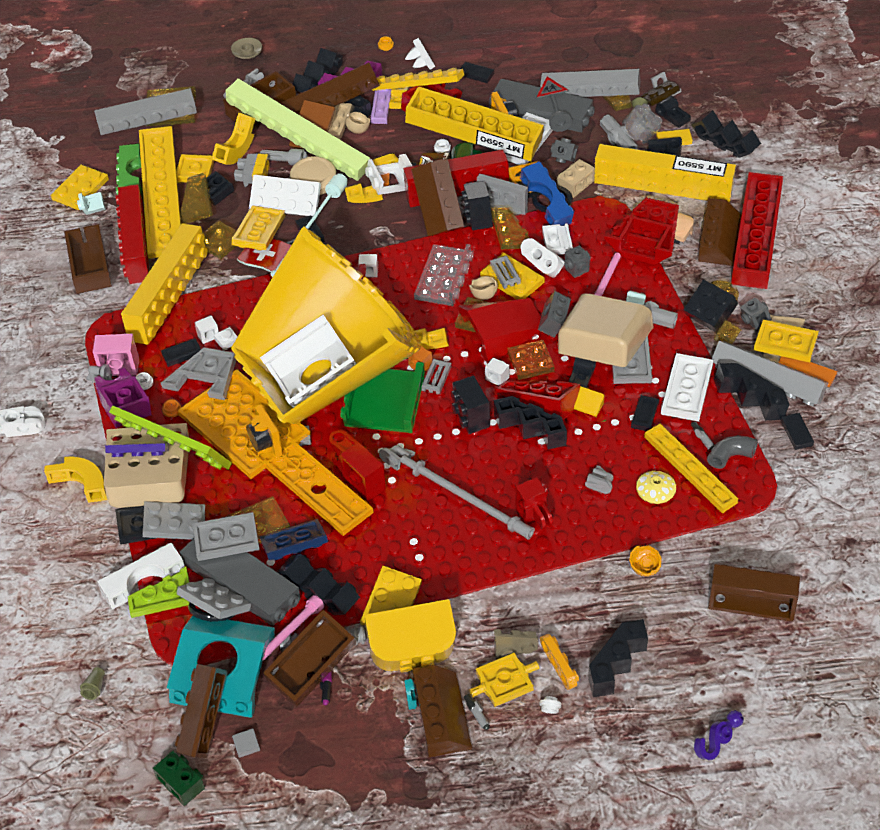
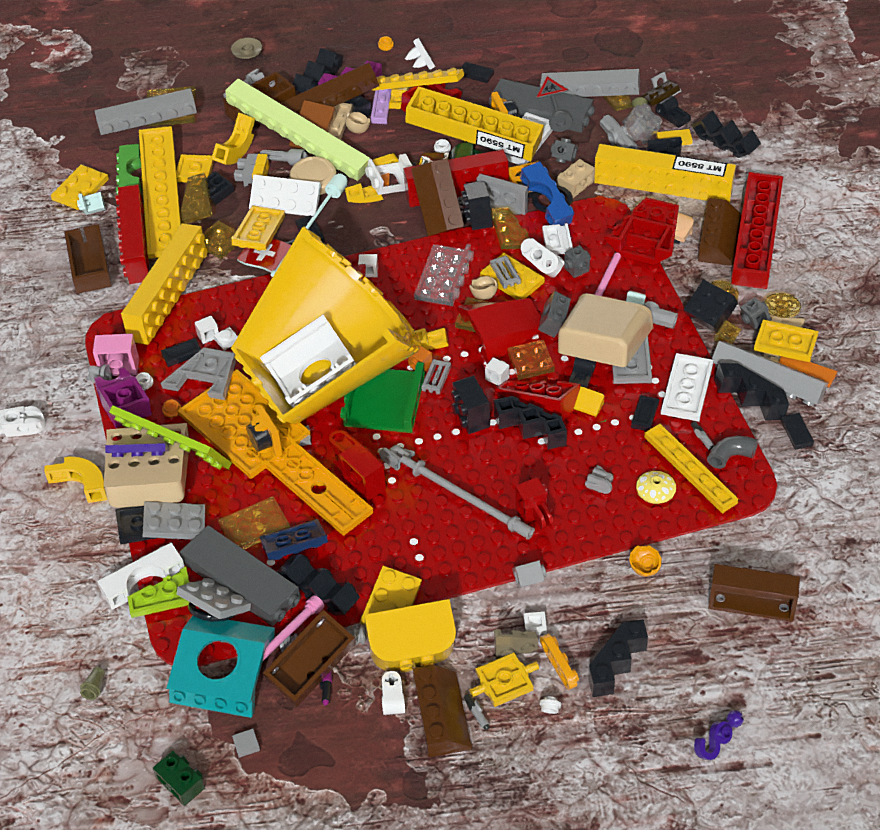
reddish brown slope [175,664,228,758] -> none
light grey plate [193,512,260,561] -> none
teal tile [404,679,417,710] -> none
none -> white piece [382,671,405,715]
none -> light grey brick [512,561,546,588]
none -> white plate [524,612,547,635]
none -> clear yellow dish [764,293,801,318]

